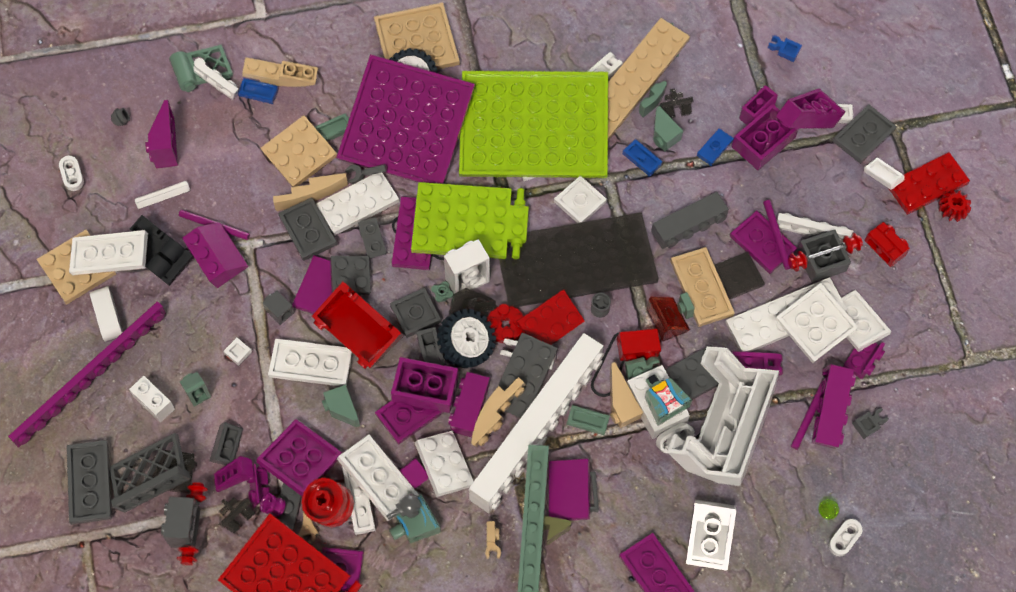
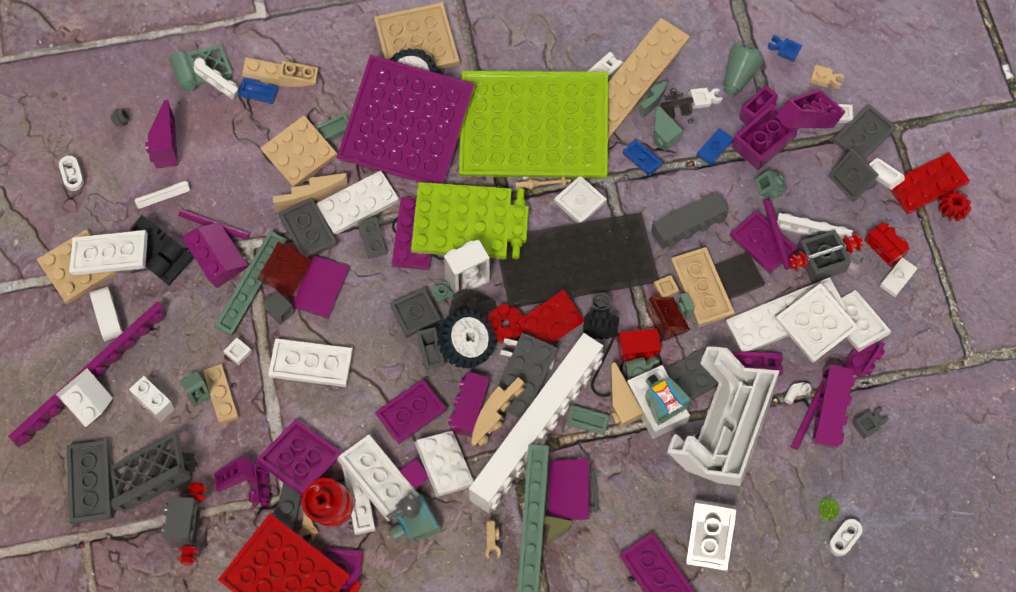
dark grey slope [209,422,243,465] -> none
clear smoke hips [219,497,256,534] -> none
magenta wheel [260,493,286,518] -> none
red windscreen [312,282,404,369] -> none
sand green slope [322,385,360,427] -> none
dark grey plate [330,256,371,295] -> none
dark grey piece [345,164,387,184] -> none
magenta brick [391,357,459,413] -> none
white plate [656,422,694,453] -> none
none -> white slope [56,369,113,427]
none -> tan plate [203,364,239,425]
none -> sand green plate [214,230,286,336]
none -> clear red brick [257,241,312,298]
none -> tan piece [515,176,571,190]
none -> black tyre [583,311,619,339]
none -> tan plate [653,275,679,301]
none -> white plate [688,88,722,109]
none -> sand green cone [723,42,764,96]
none -> sand green brick [754,170,787,199]
none -> white arm [784,382,811,405]
none -> tan plate [810,65,844,89]
none -> dark grey bracket [828,149,879,202]
none -> white plate [880,257,918,297]

